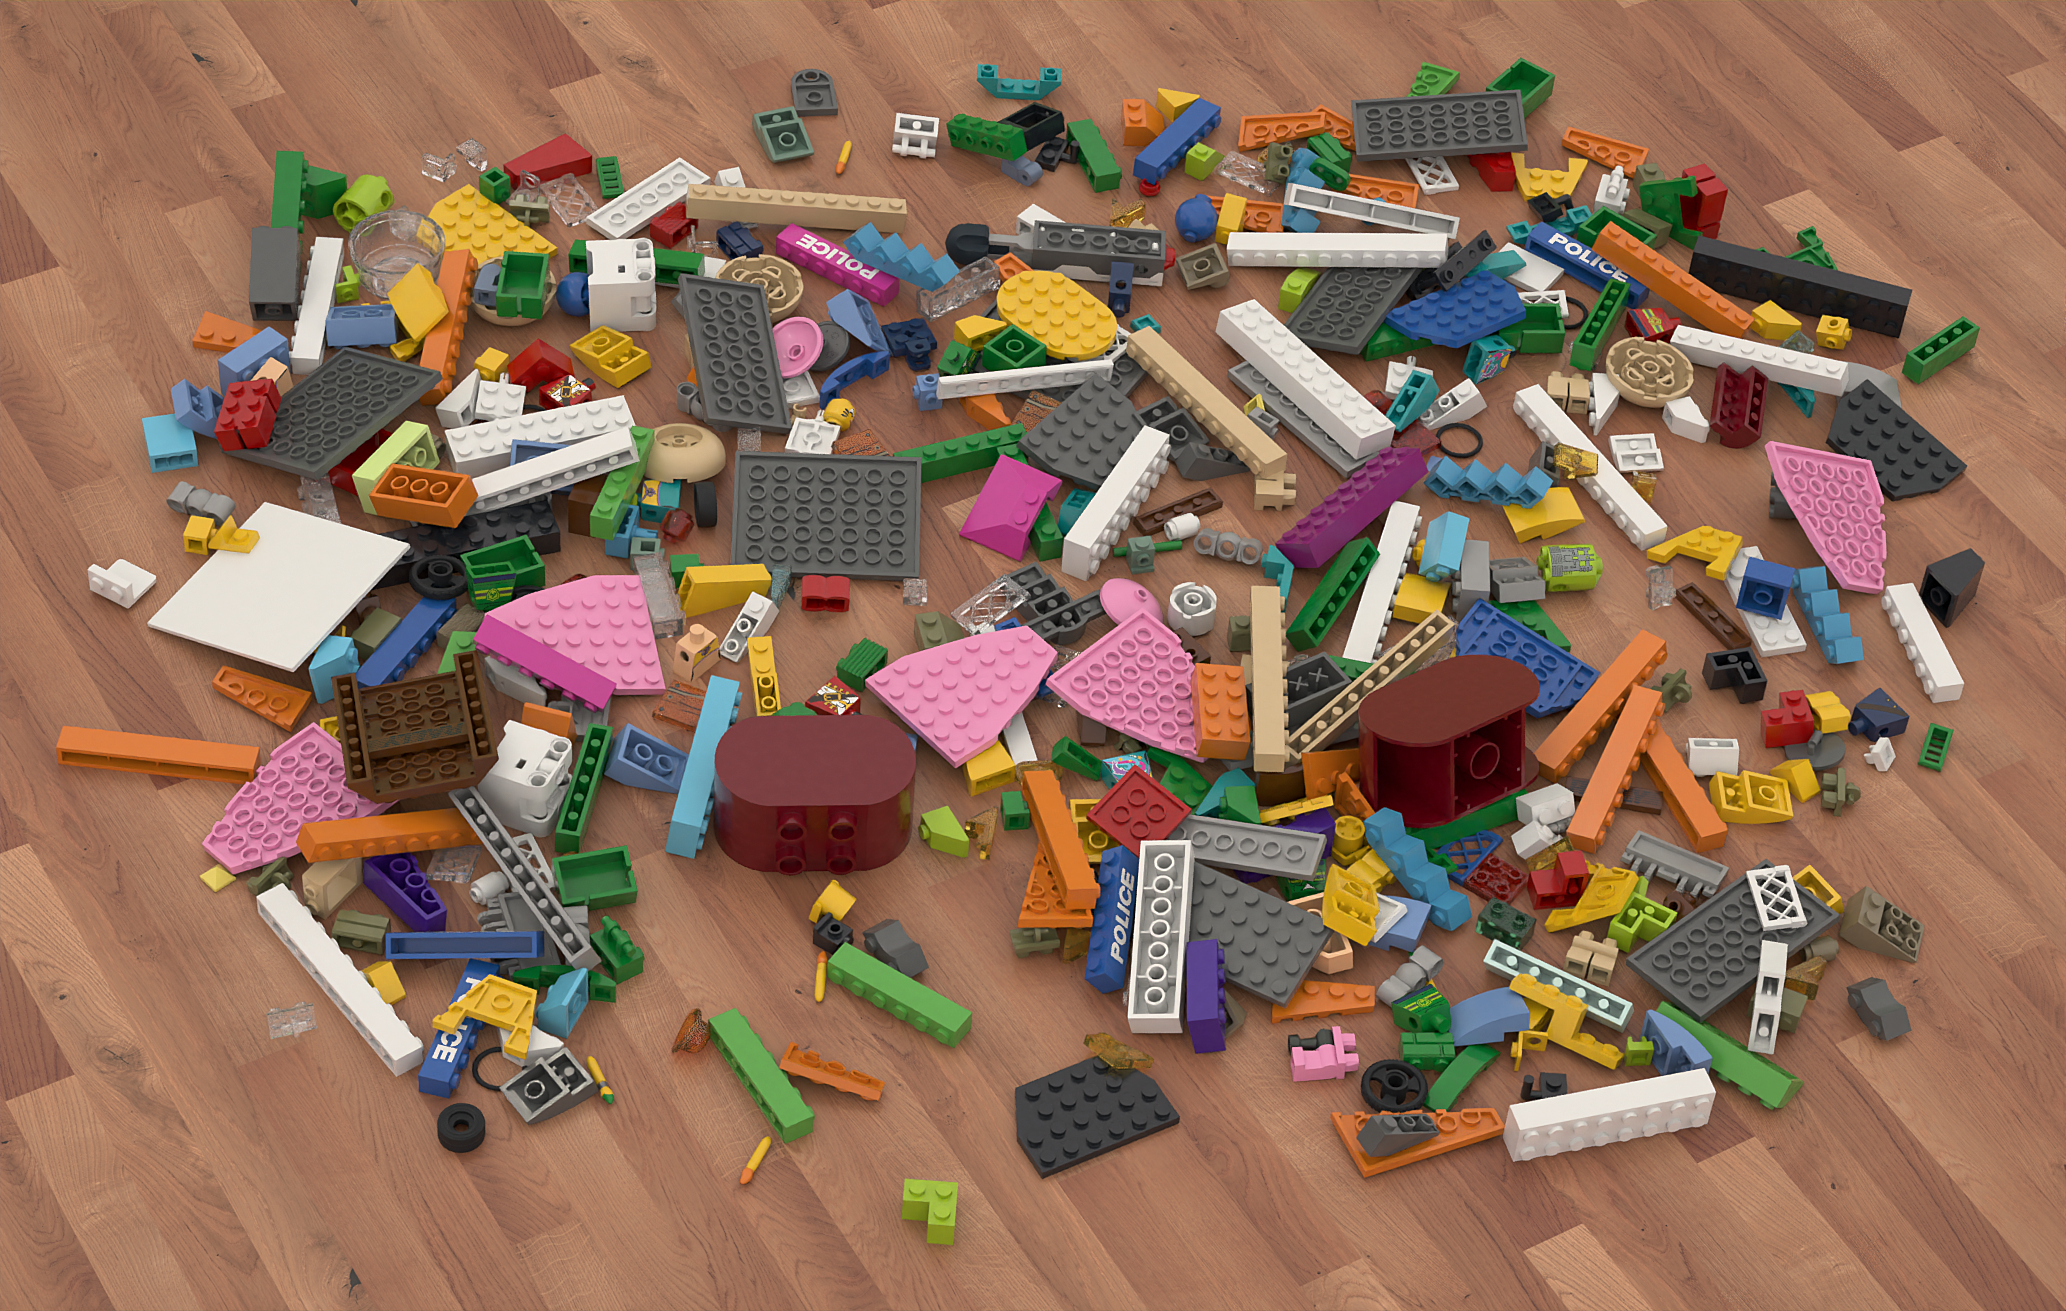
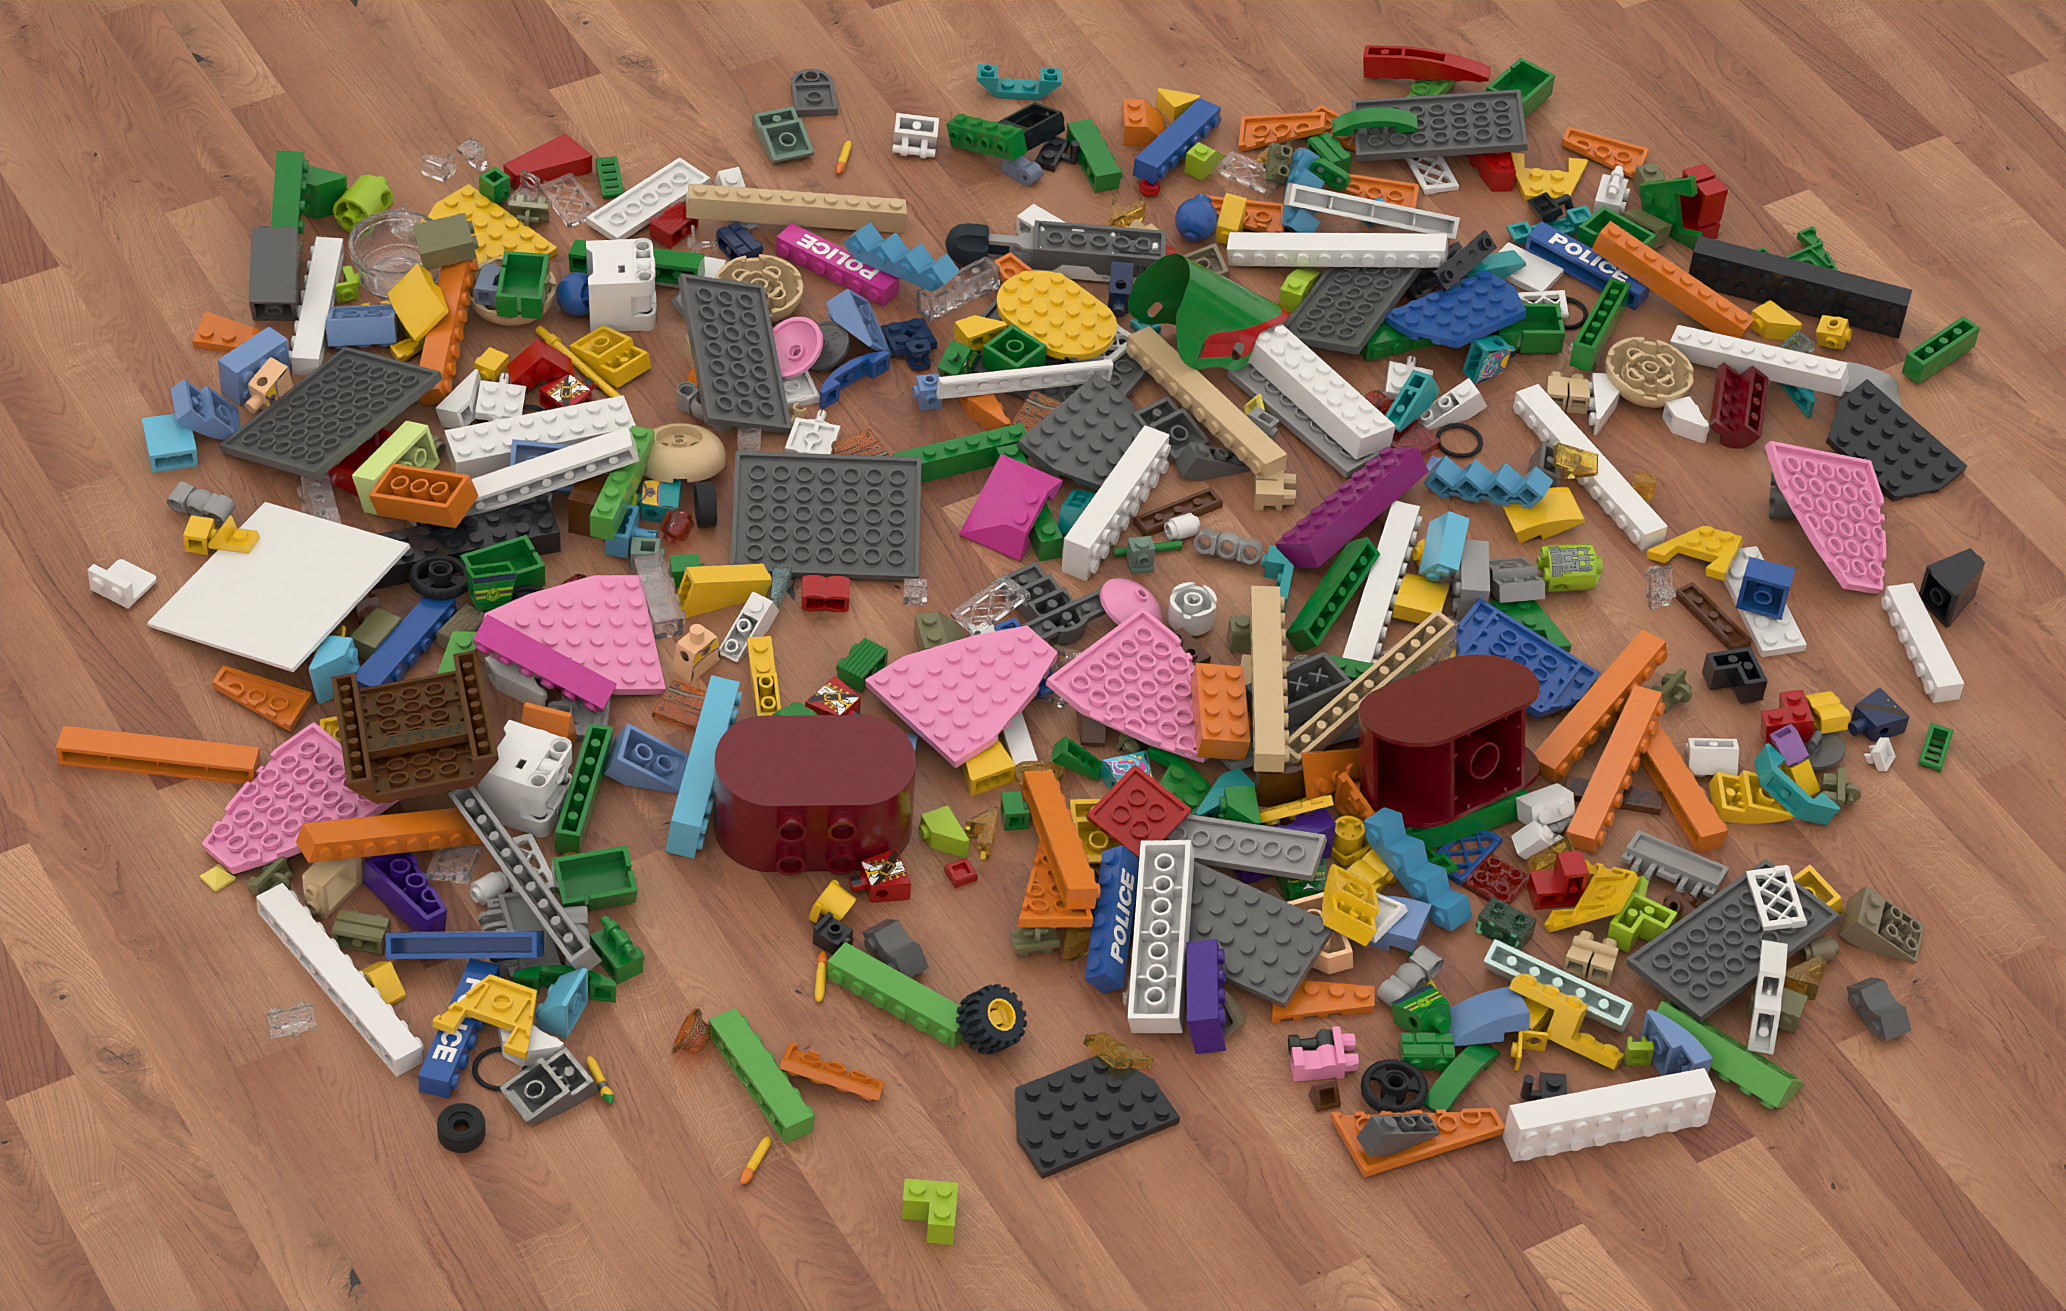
red piece [214,378,282,451] -> none
yellow head [823,398,856,432] -> none
white slope [1608,433,1664,473] -> none
red torso [1624,308,1681,344] -> none
dark azure brick [1791,566,1864,664] -> none
none -> olive brick [412,213,479,270]
none -> yellow bar [535,326,627,403]
none -> torso [849,848,911,903]
none -> red tile [944,858,978,888]
none -> black wheel [956,984,1027,1055]
none -> green piece [1128,254,1289,371]
none -> reddish brown slope [1308,1080,1341,1111]
none -> green slope [1332,107,1418,137]
none -> red slope [1363,45,1491,82]
none -> teal slope [1754,743,1841,825]
none -> medium lavender slope [1770,724,1809,766]

